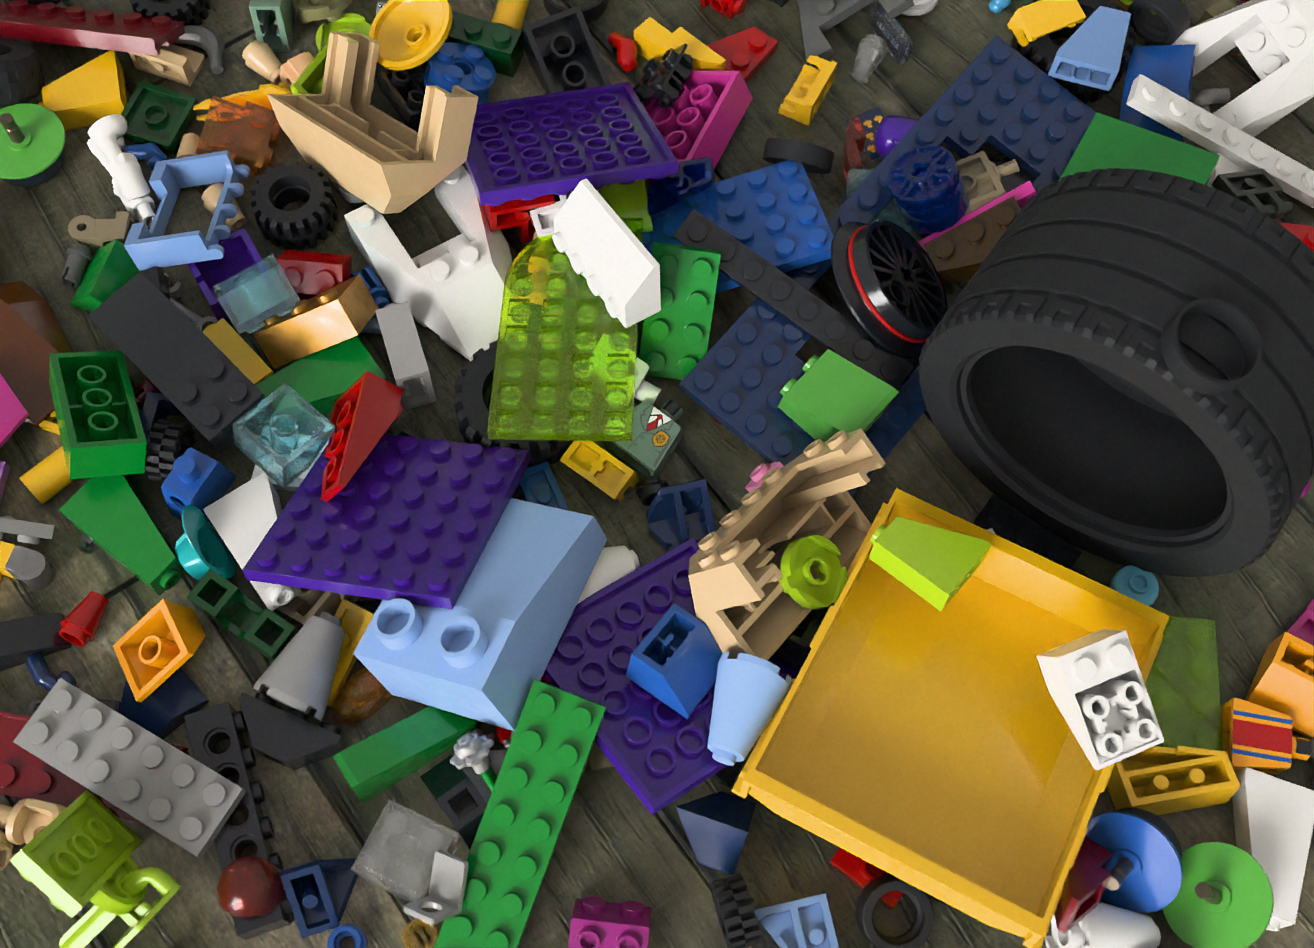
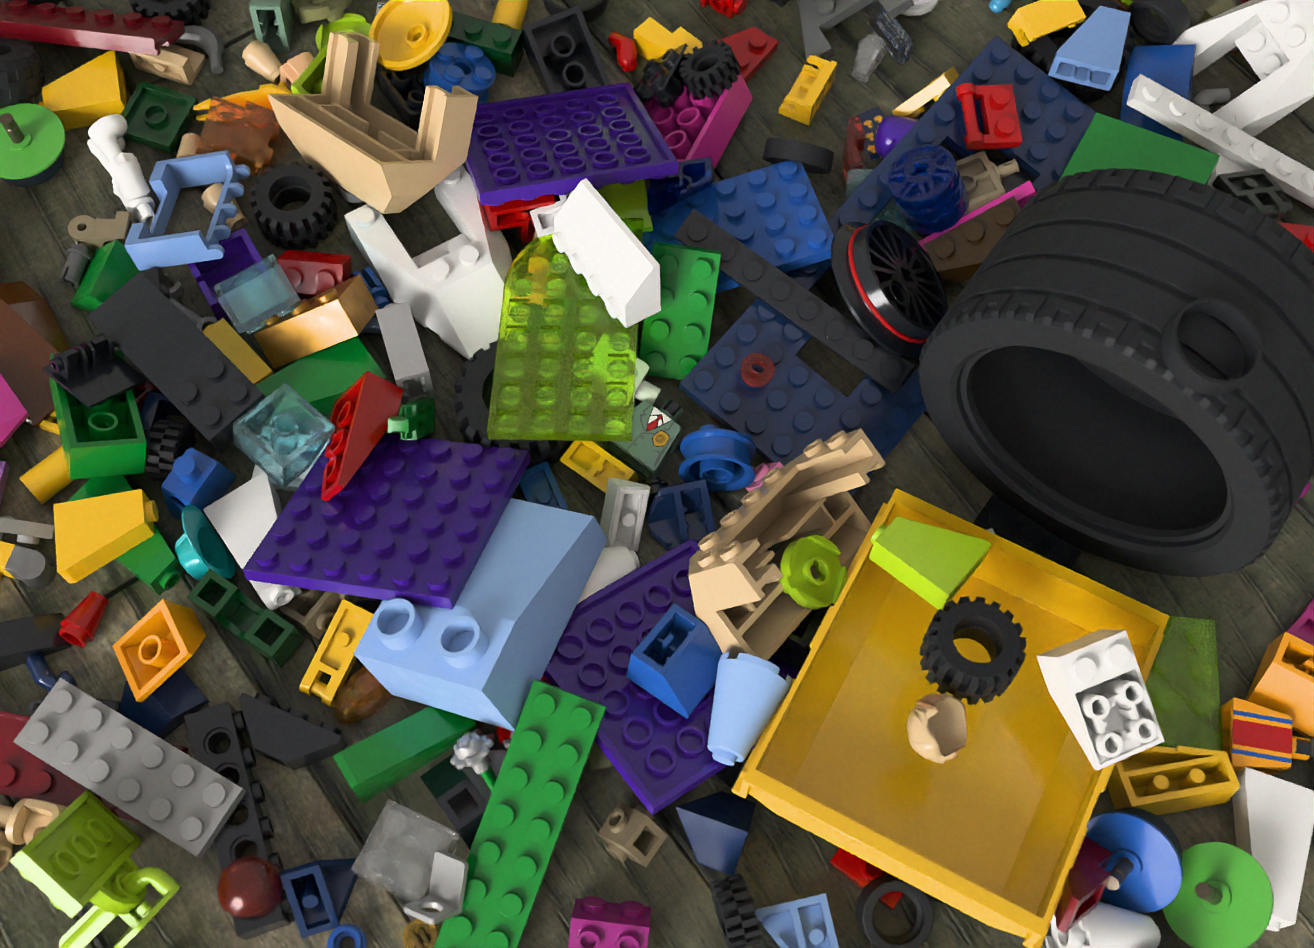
blue arm [125,143,168,172] -> none
light grey cone [253,612,346,721] -> none
bright green slope [778,349,899,442] -> none
medium azure head [1107,565,1159,607] -> none
none -> black hinge [42,333,147,409]
none -> yellow slope [53,489,158,584]
none -> green hinge [388,397,435,440]
none -> dark tan brick [598,802,668,867]
none -> white slope [600,478,651,551]
none -> black tyre [679,40,741,99]
none -> blue wheel [679,425,756,492]
none -> clear red plate [740,353,775,387]
none -> plate [892,66,960,118]
none -> tan hair [906,693,967,764]
none -> black tyre [919,596,1027,705]
none -> red plate [956,83,1023,150]

